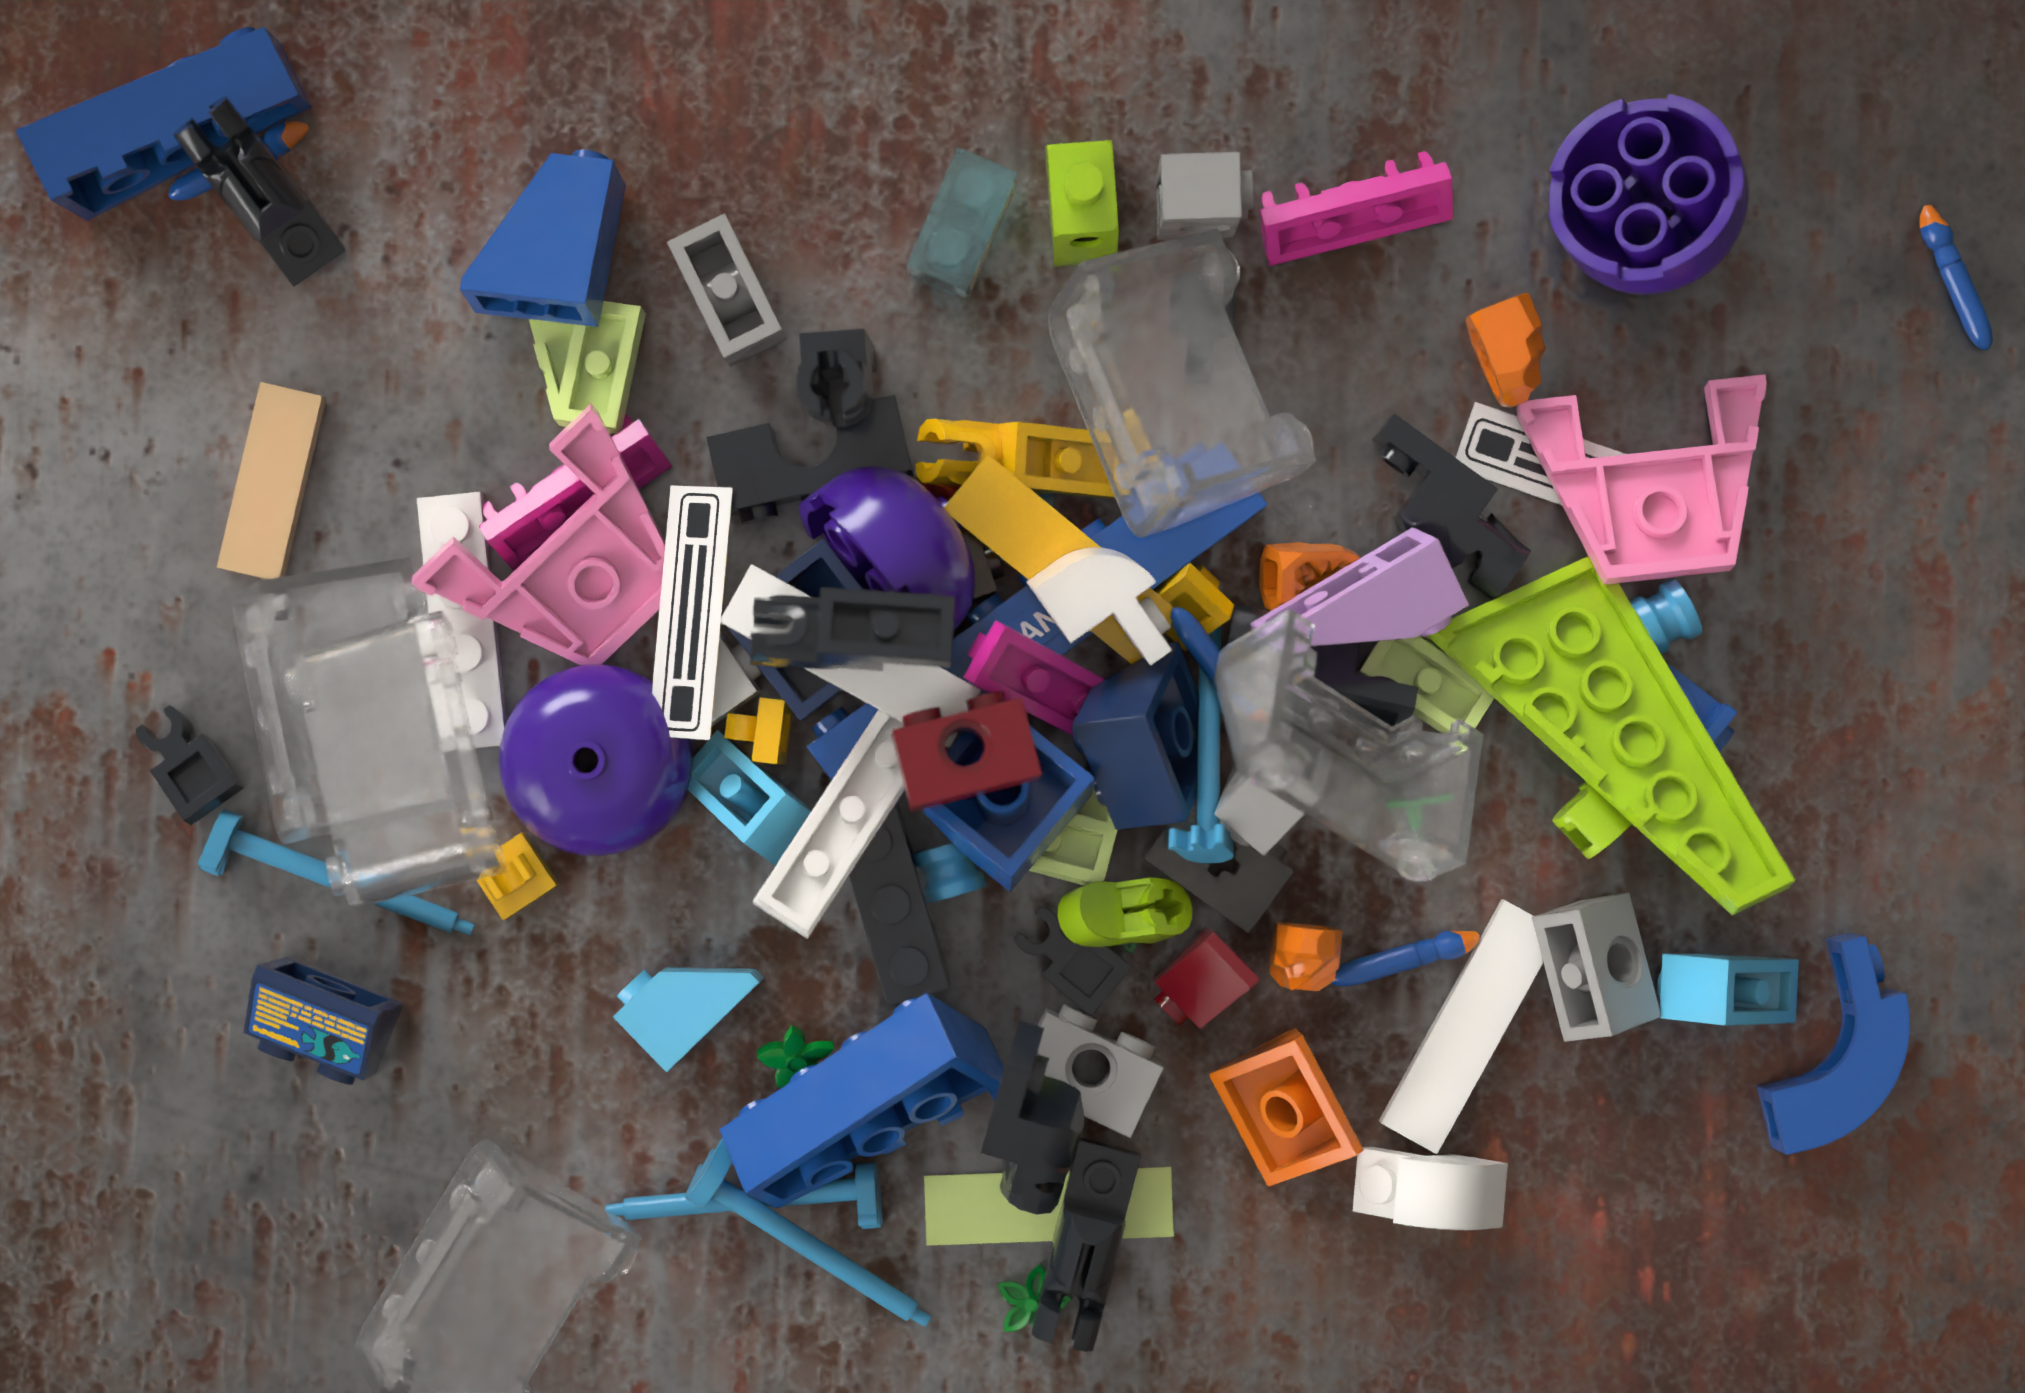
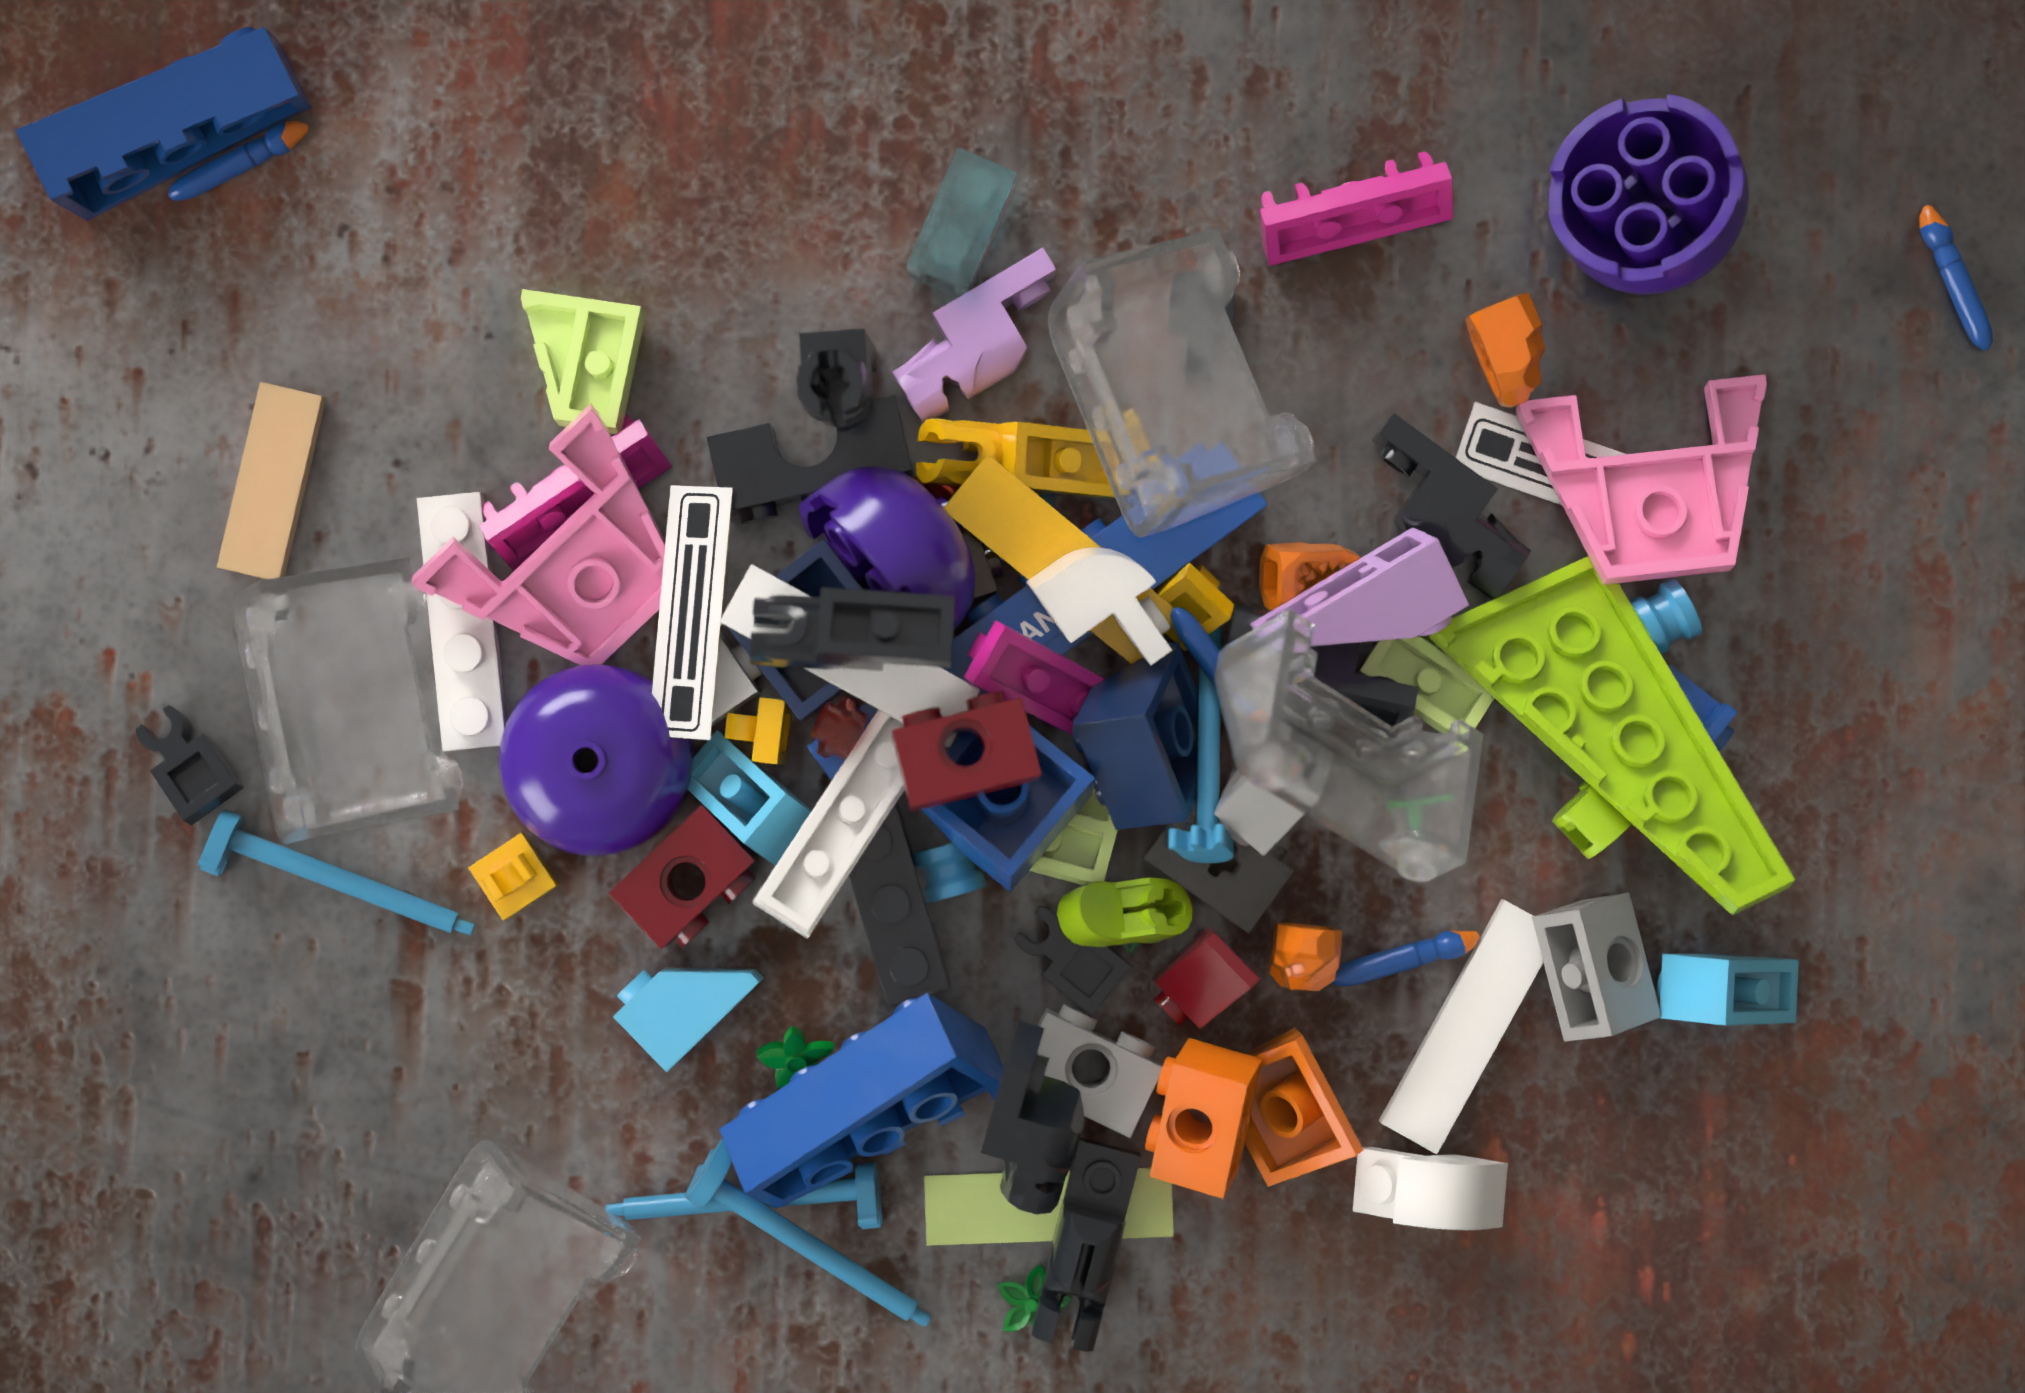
black plate [174,96,346,287] -> none
slope [243,957,404,1085] -> none
clear windscreen [284,610,507,908] -> none
blue slope [460,150,626,327] -> none
light grey brick [667,213,787,367] -> none
lime torso [1045,140,1119,267] -> none
light grey brick [1156,152,1253,240] -> none
blue arch [1757,933,1910,1155] -> none
none -> dark red brick [608,805,759,949]
none -> clear red plate [811,696,867,760]
none -> lavender plate [892,247,1056,424]
none -> orange brick [1145,1038,1263,1199]

